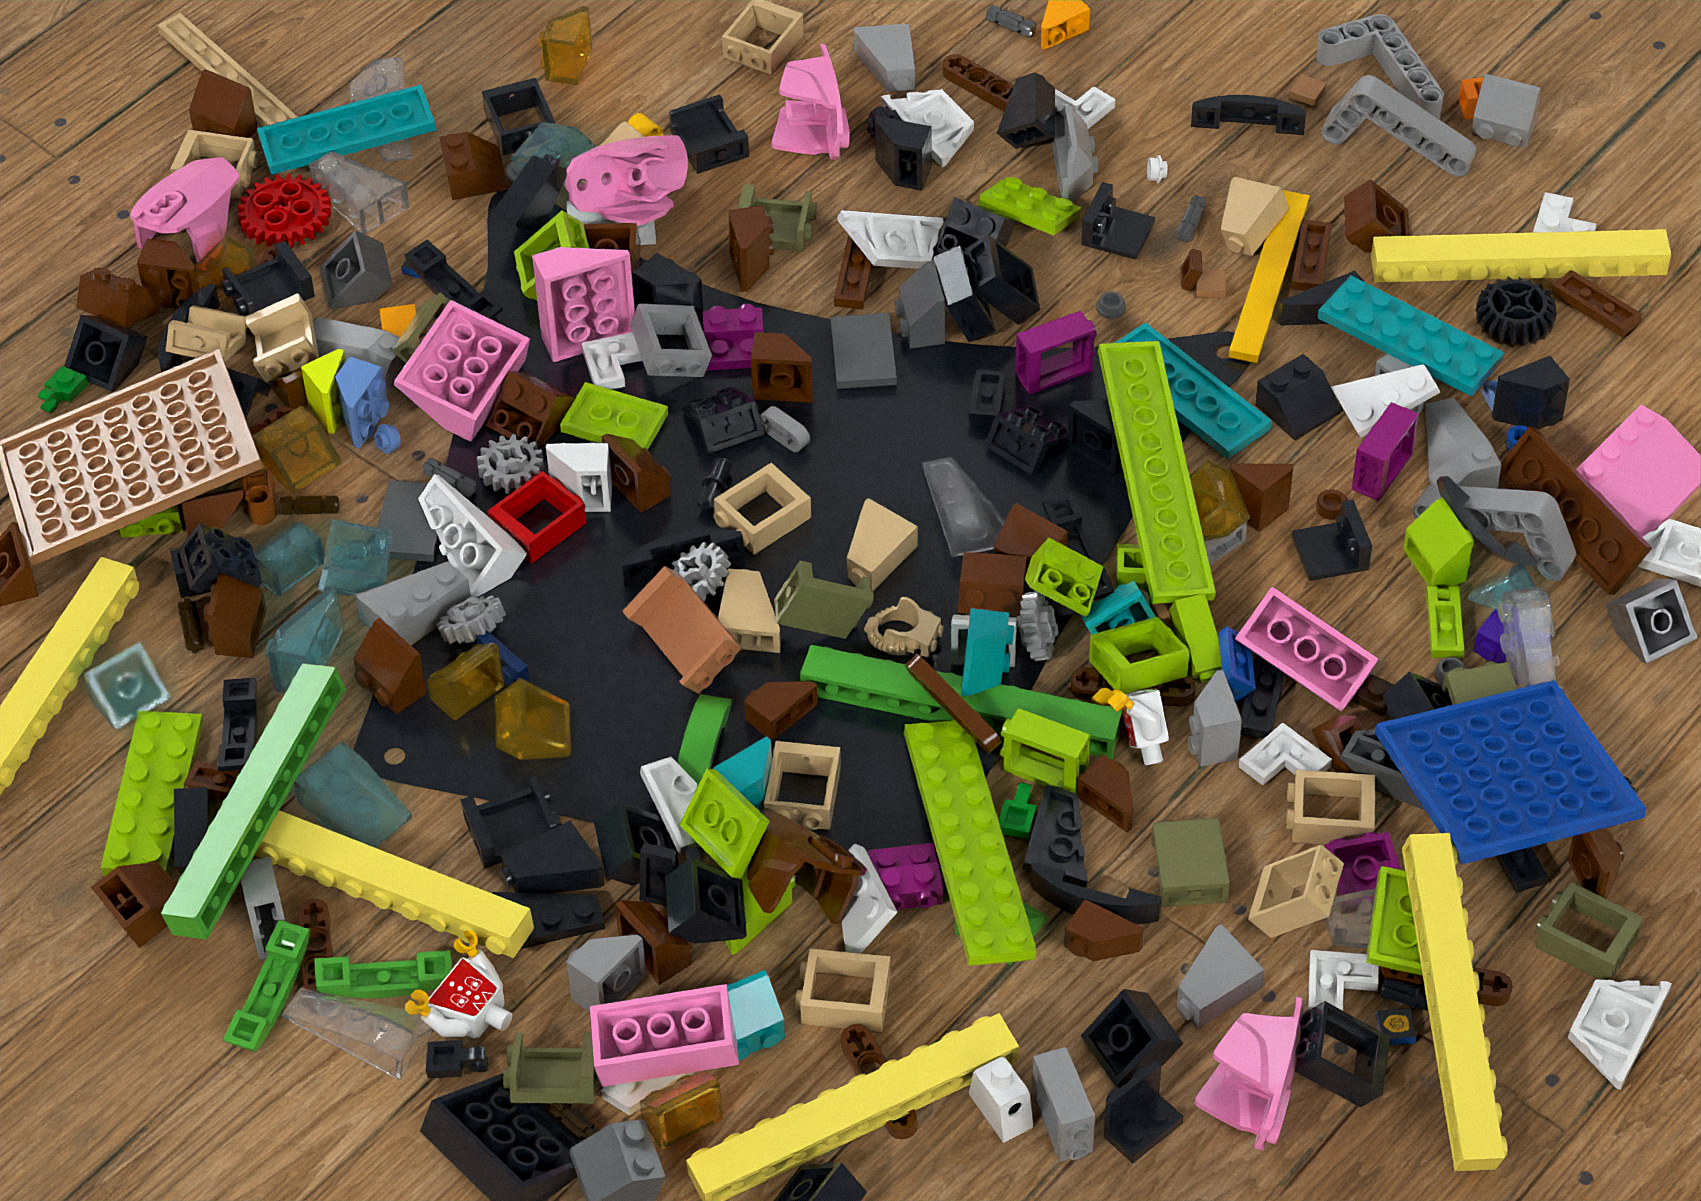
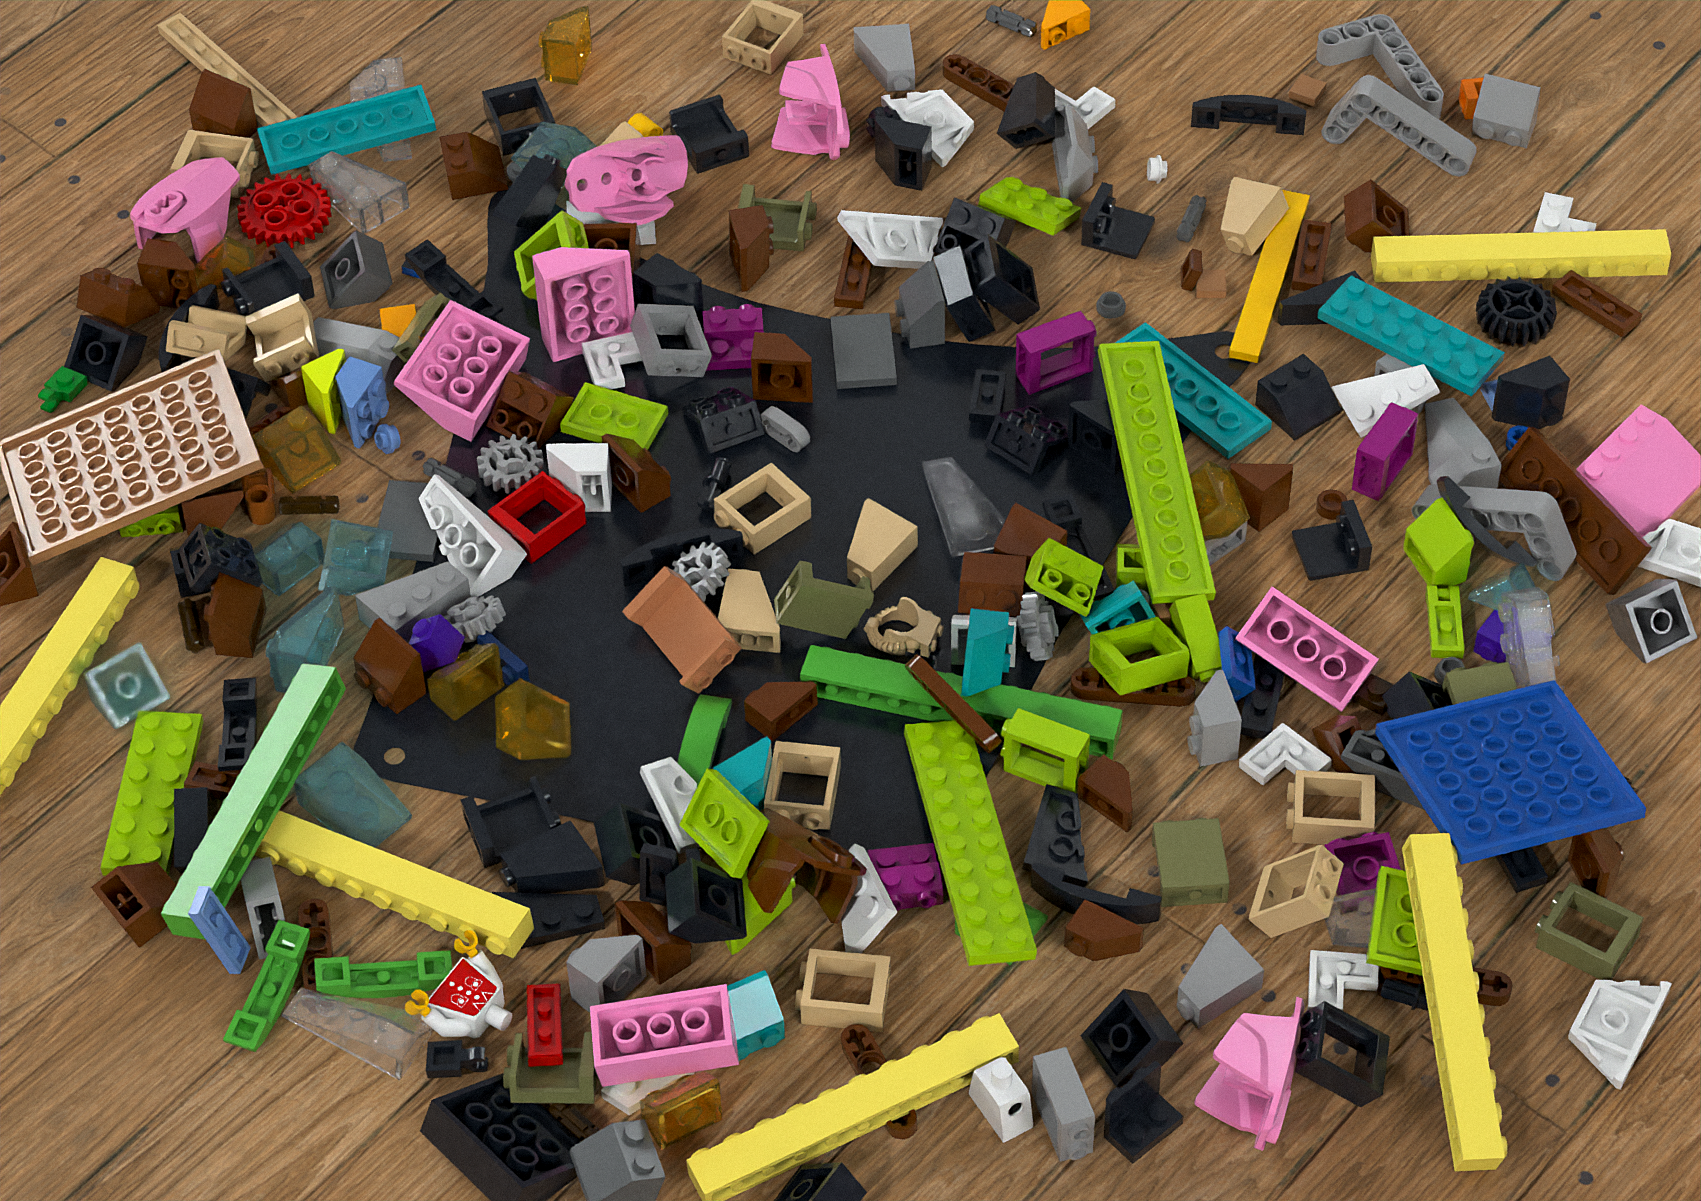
green plate [998,782,1037,839] -> none
white torso [1091,688,1169,765] -> none
tile [1376,1008,1416,1045] -> none
none -> medium blue tile [188,886,251,974]
none -> dark purple slope [409,614,465,672]
none -> red tile [527,983,563,1067]

